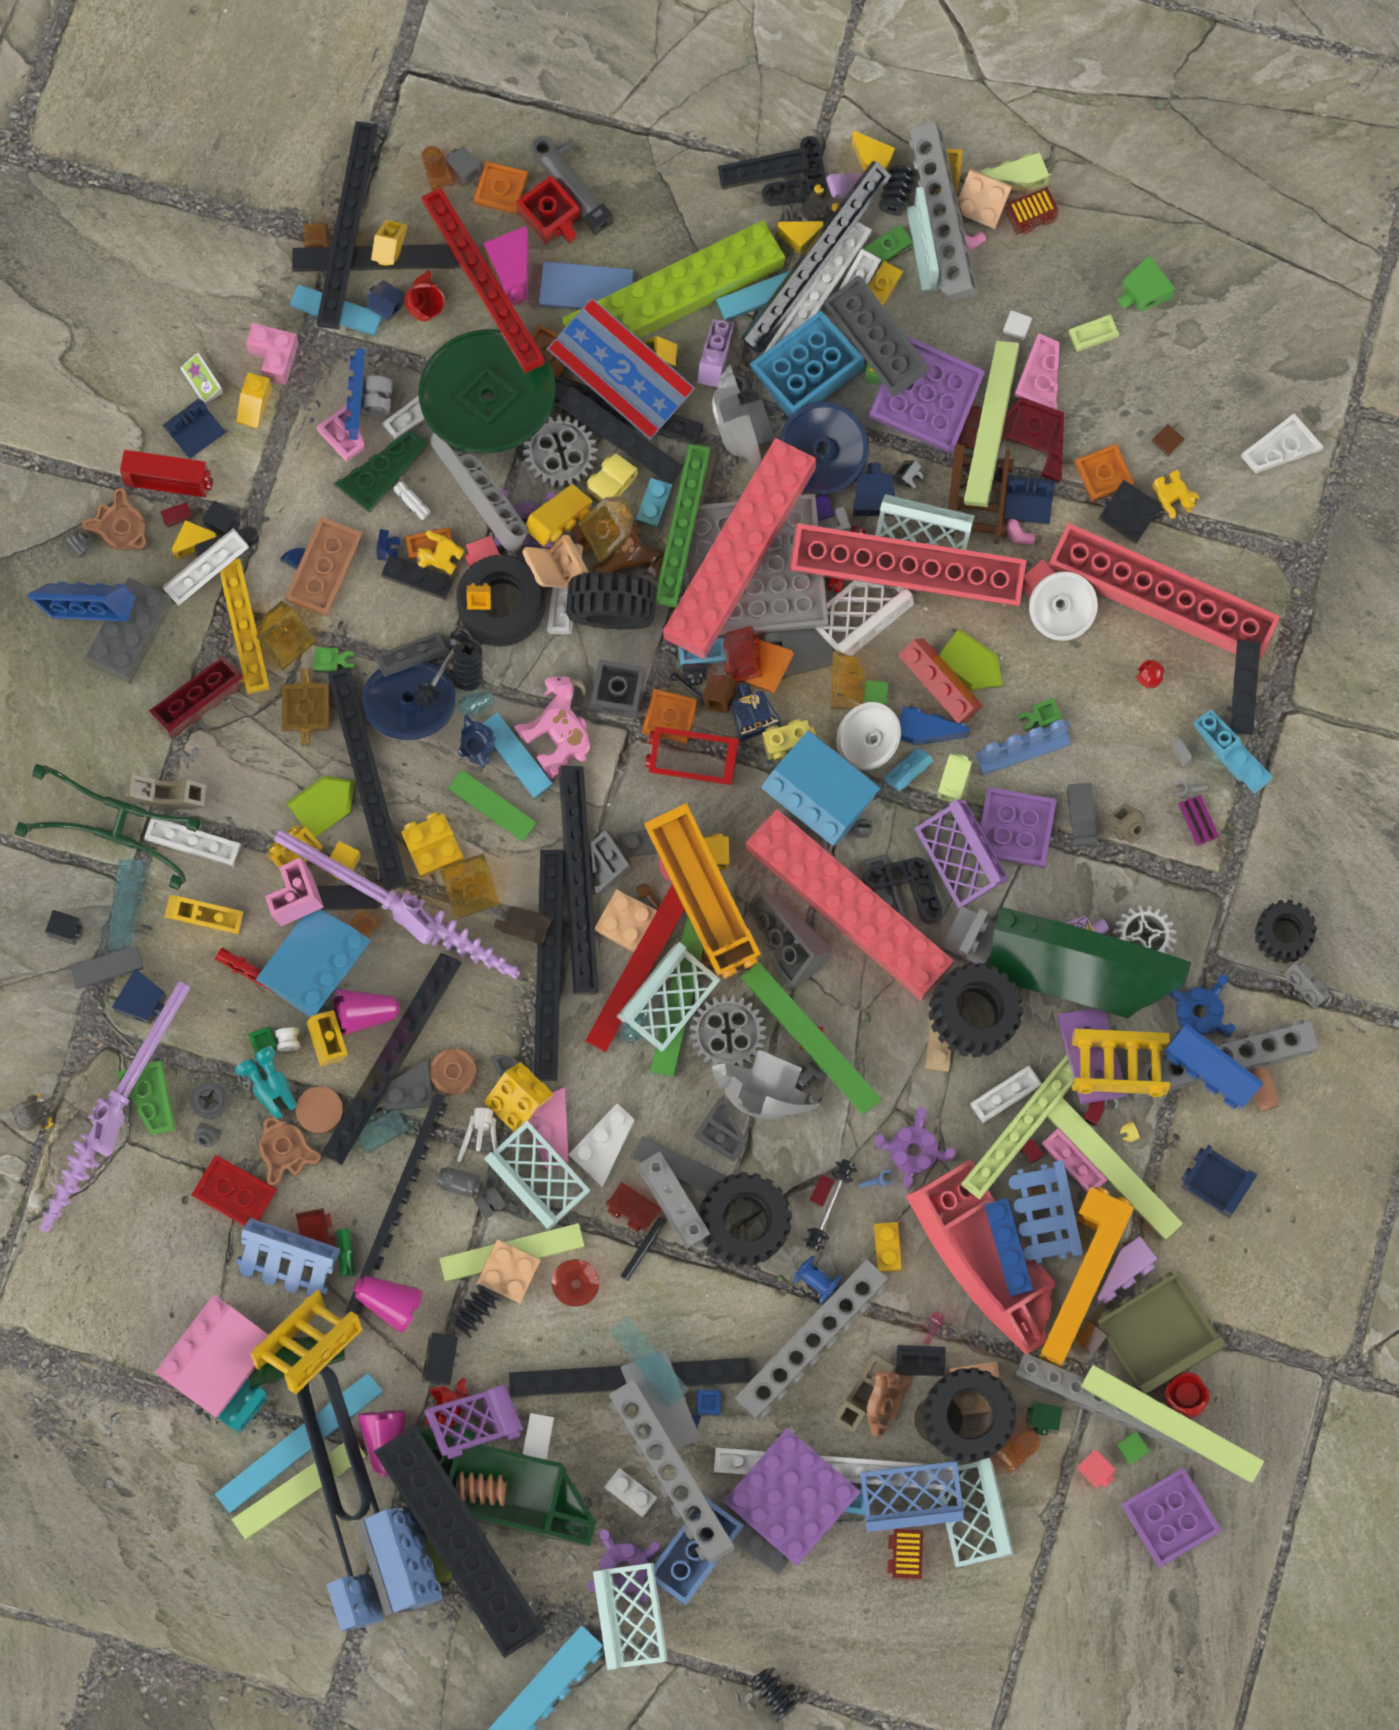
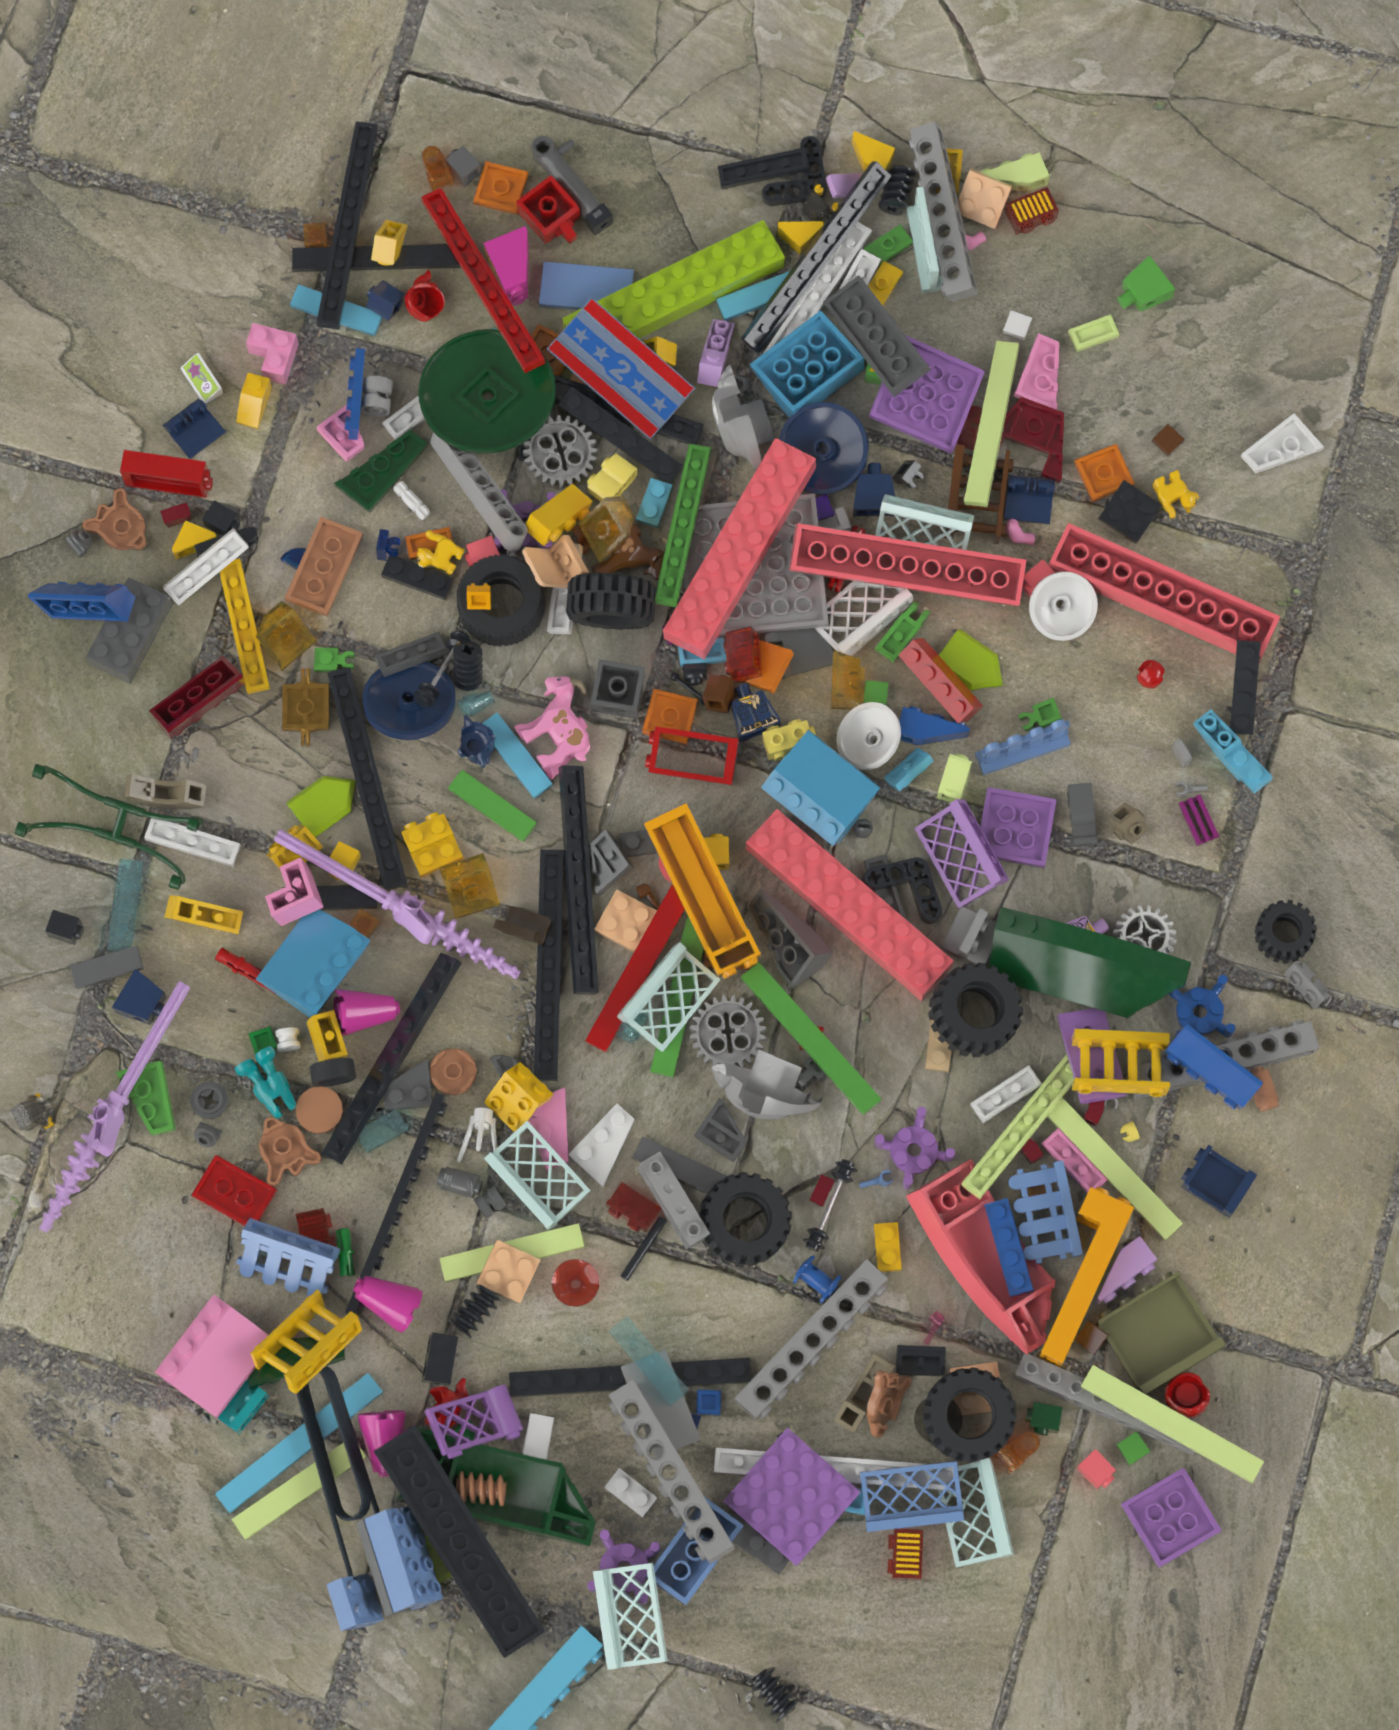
none -> black tyre [309,1058,357,1087]
none -> bright green hinge [875,601,931,663]

